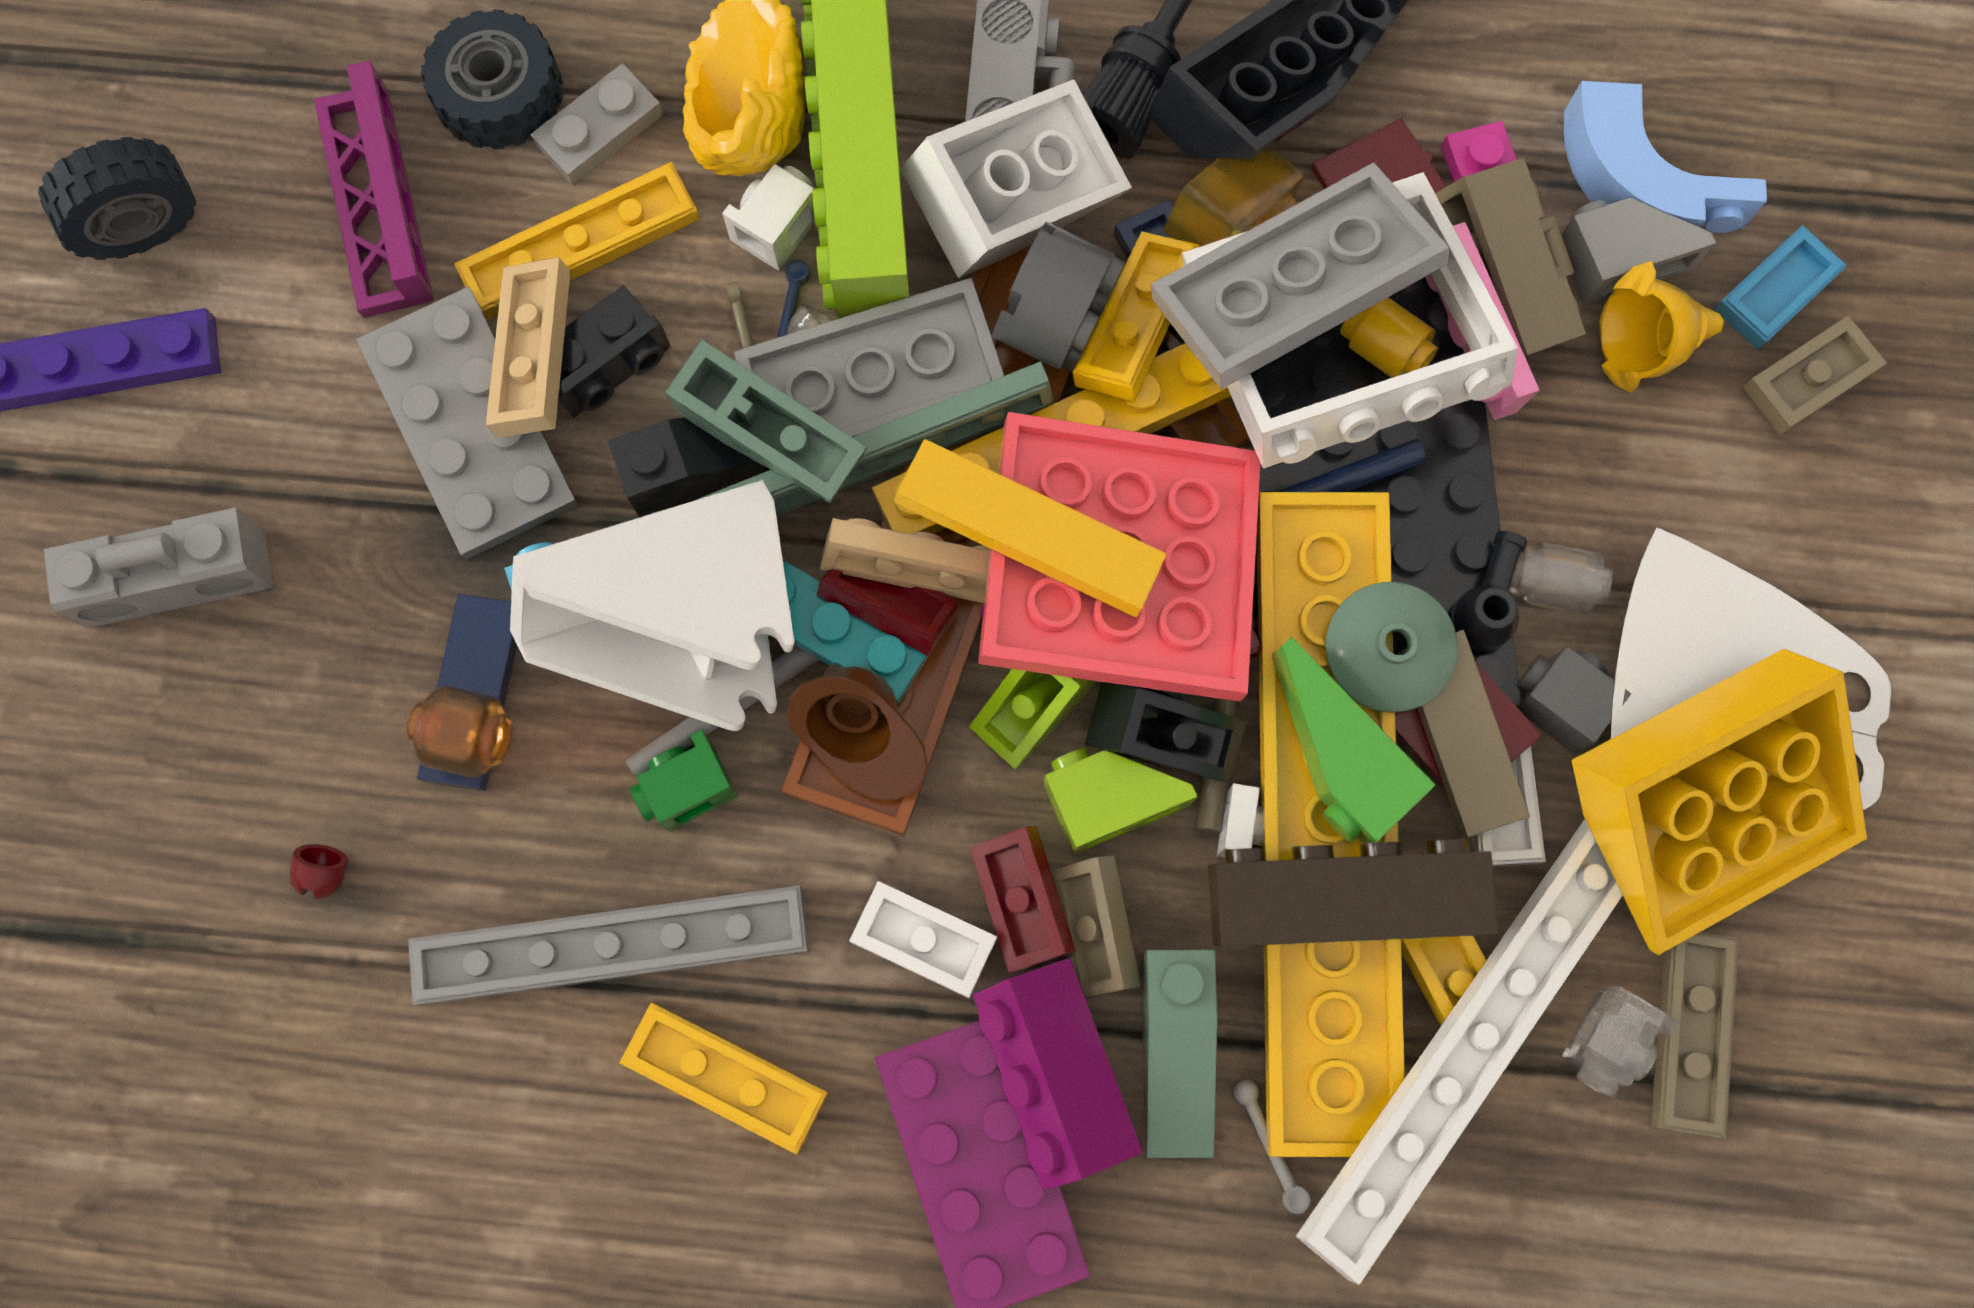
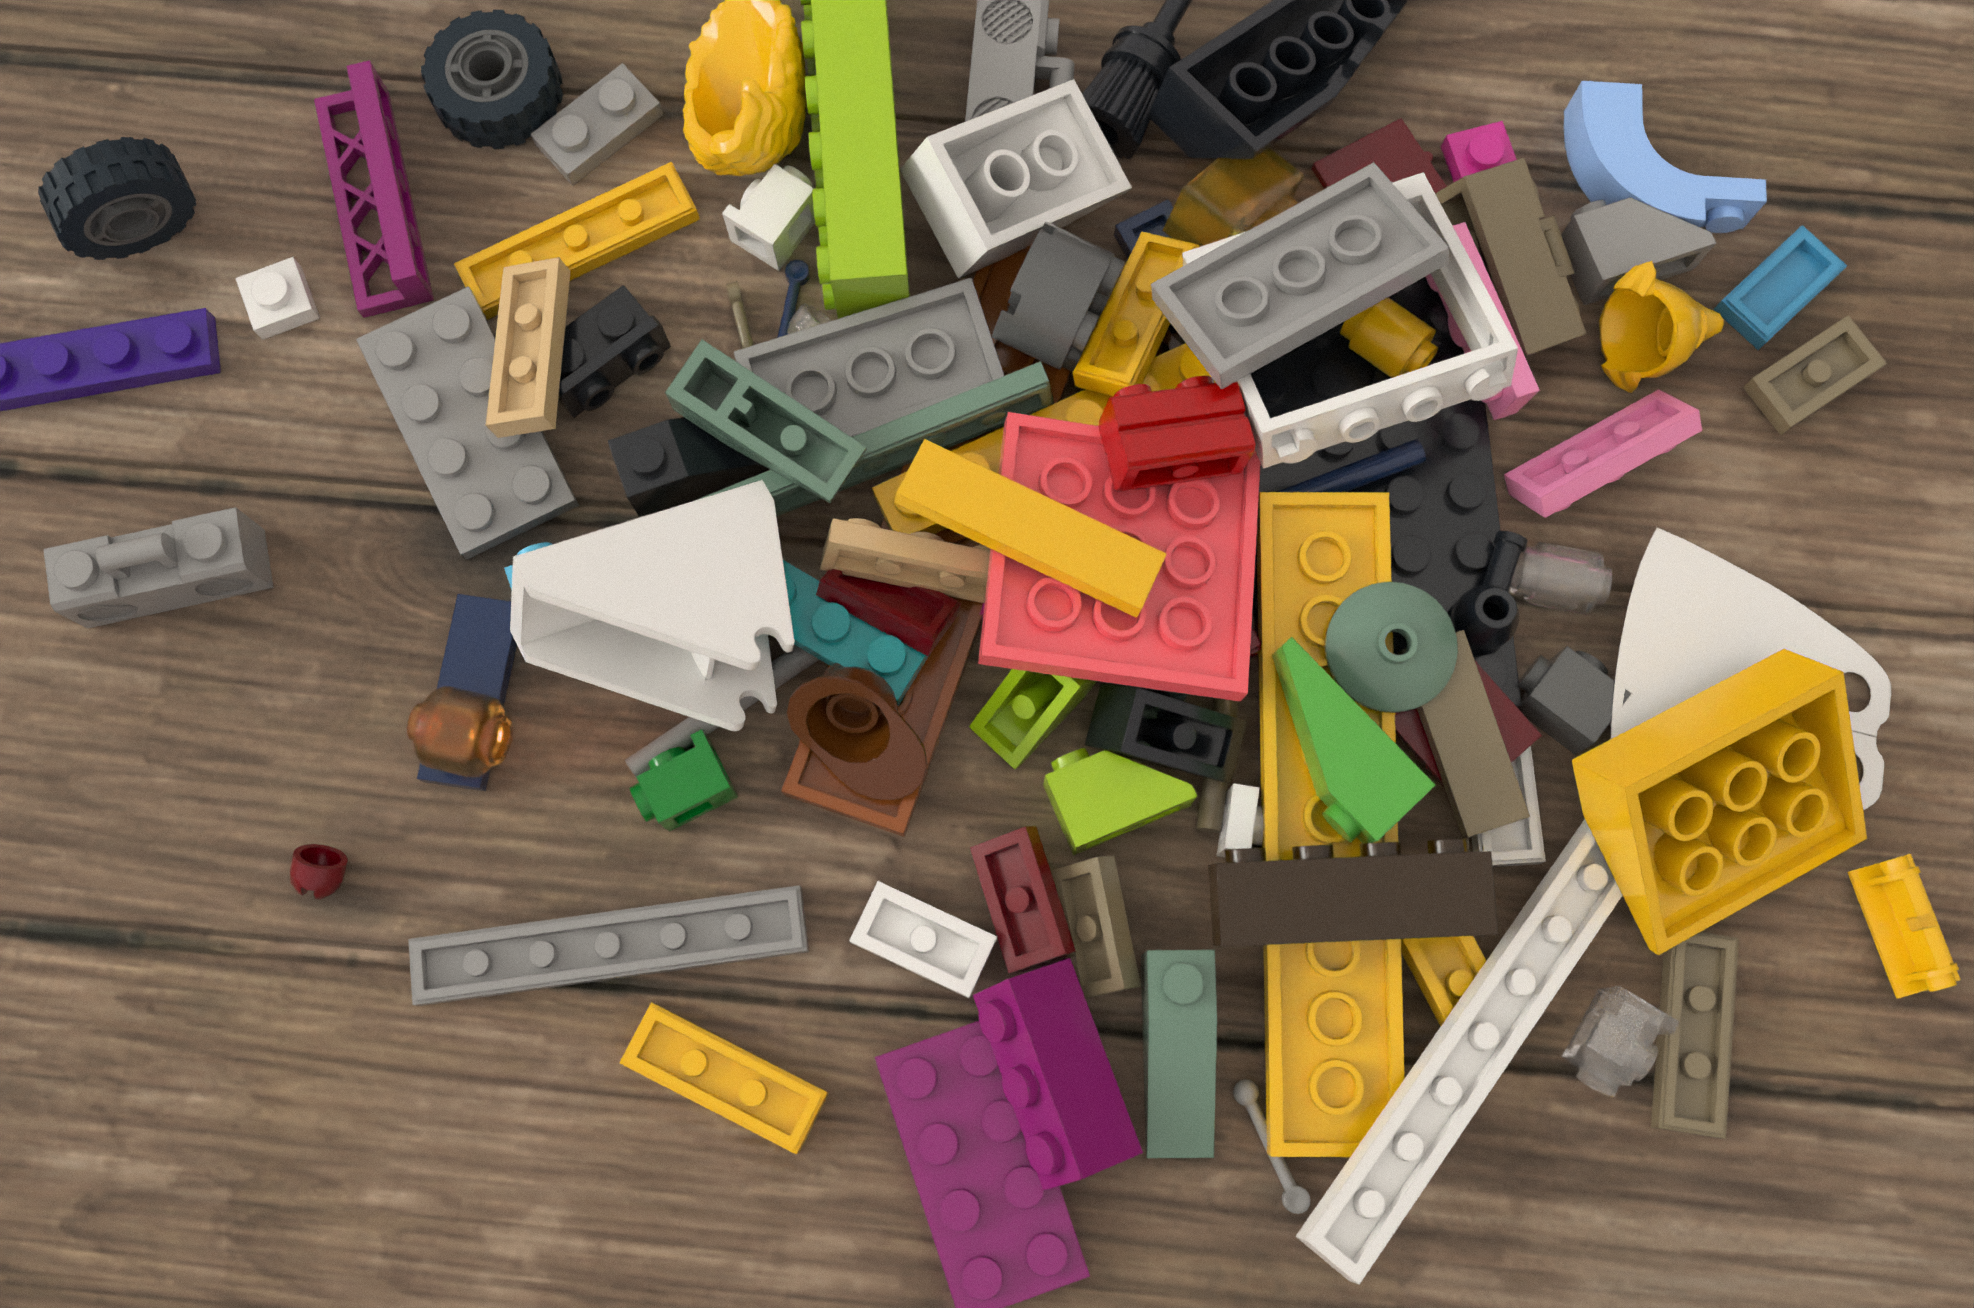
none -> white plate [235,257,320,340]
none -> red brick [1099,376,1256,492]
none -> bright pink plate [1504,389,1702,518]
none -> yellow hinge [1847,854,1961,999]

